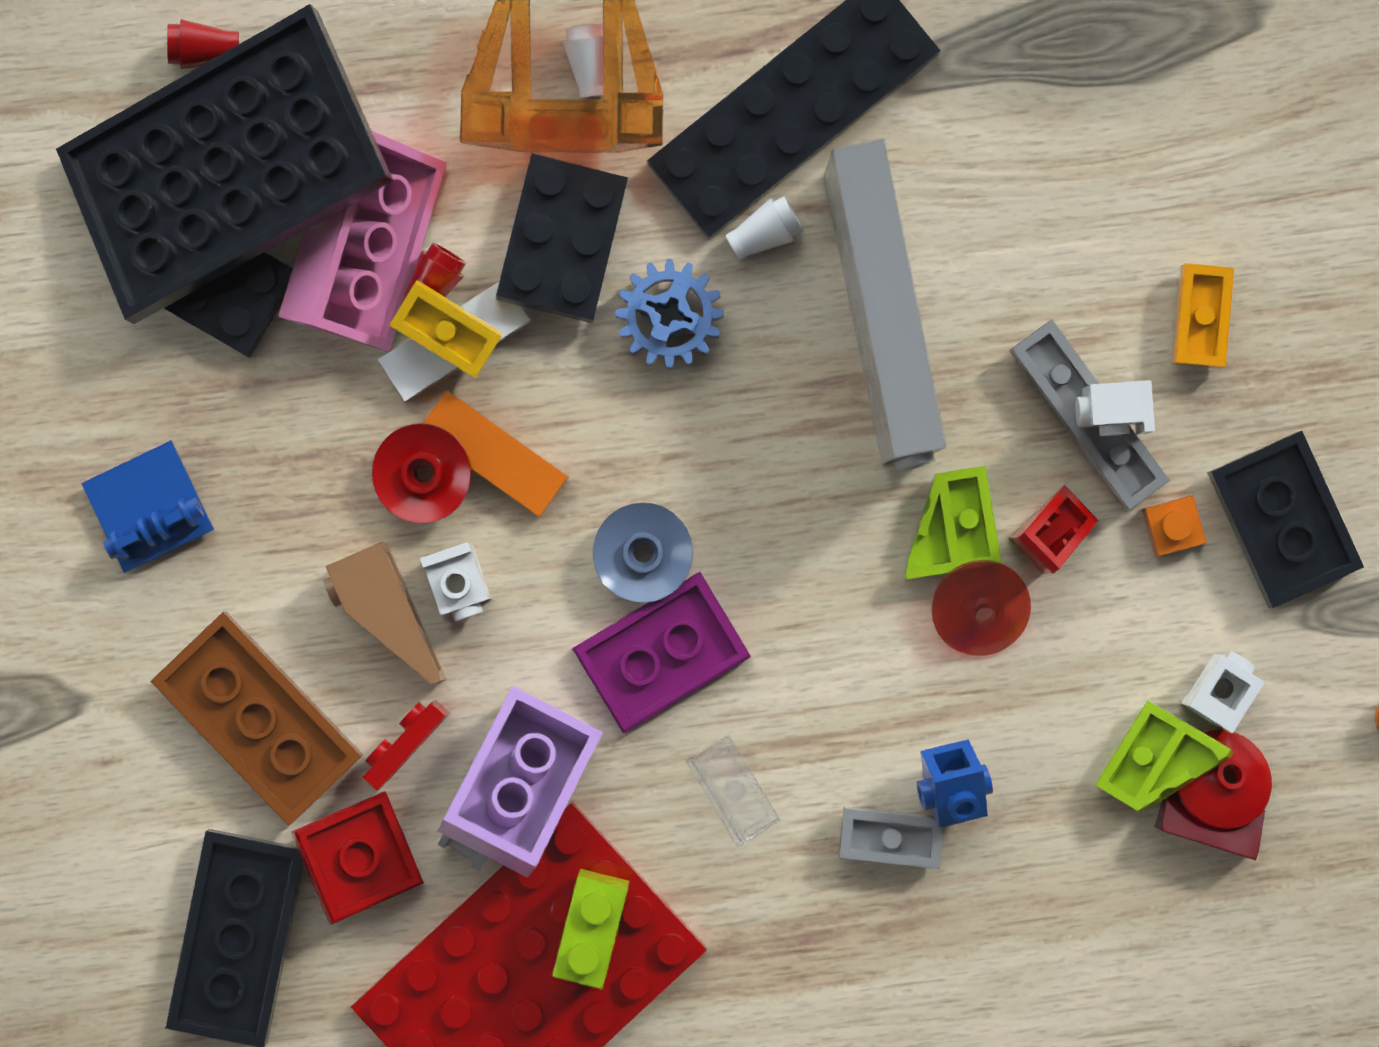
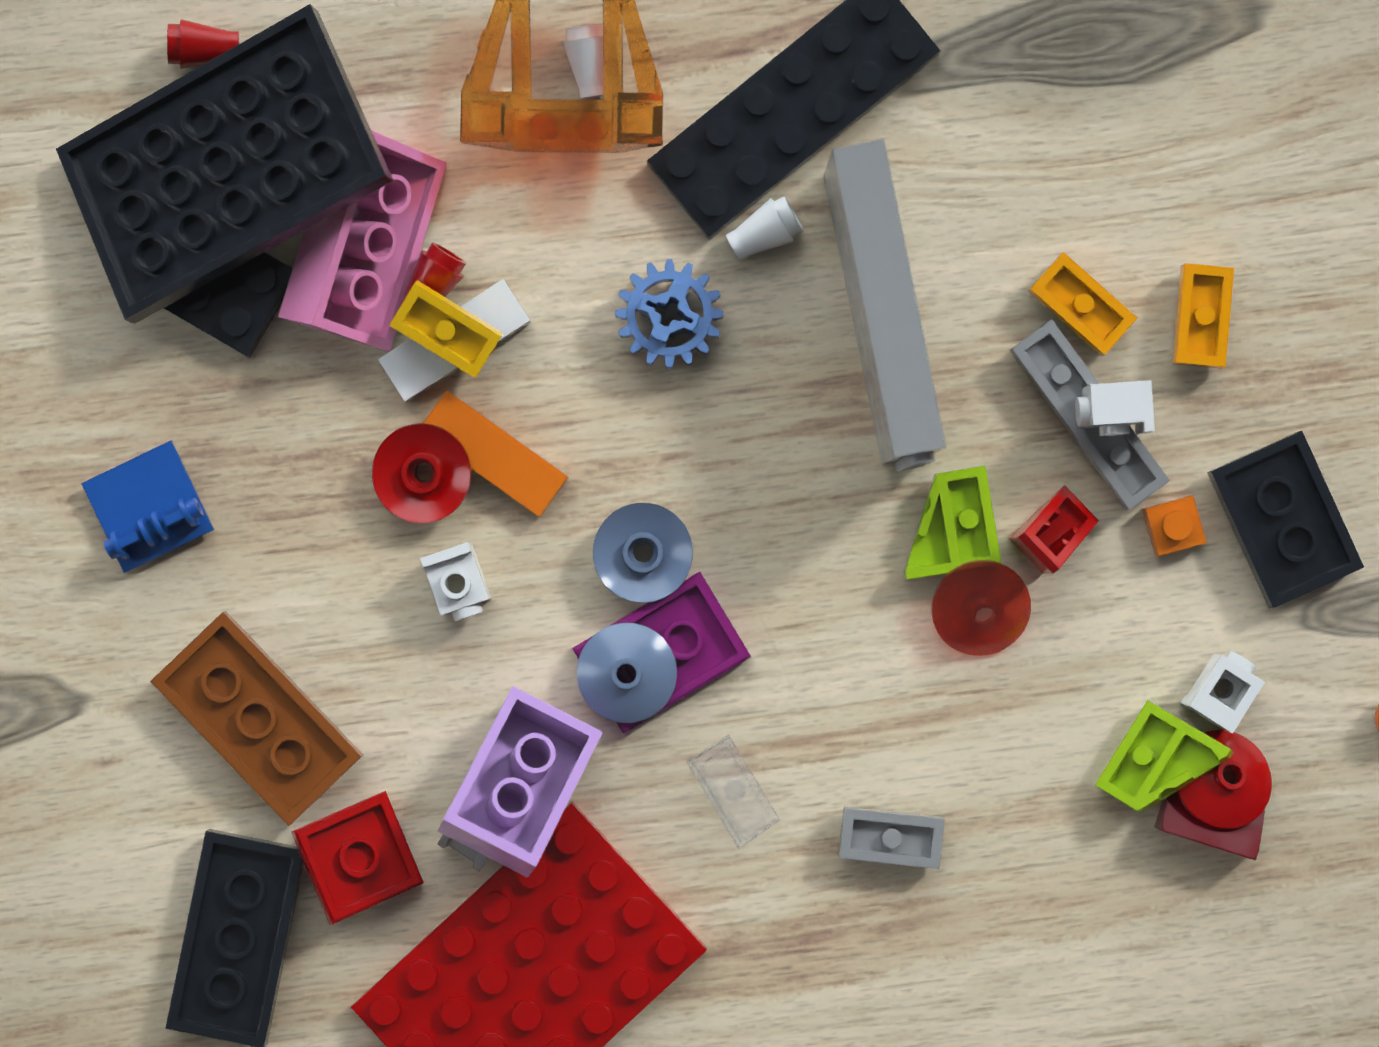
medium nougat slope [323,542,446,685] -> none
red plate [362,700,450,791] -> none
black plate [496,153,628,324] -> none
lime brick [553,869,629,989] -> none
blue brick [916,739,993,828] -> none
none -> sand blue dish [577,623,677,723]
none -> light orange plate [1028,252,1138,357]

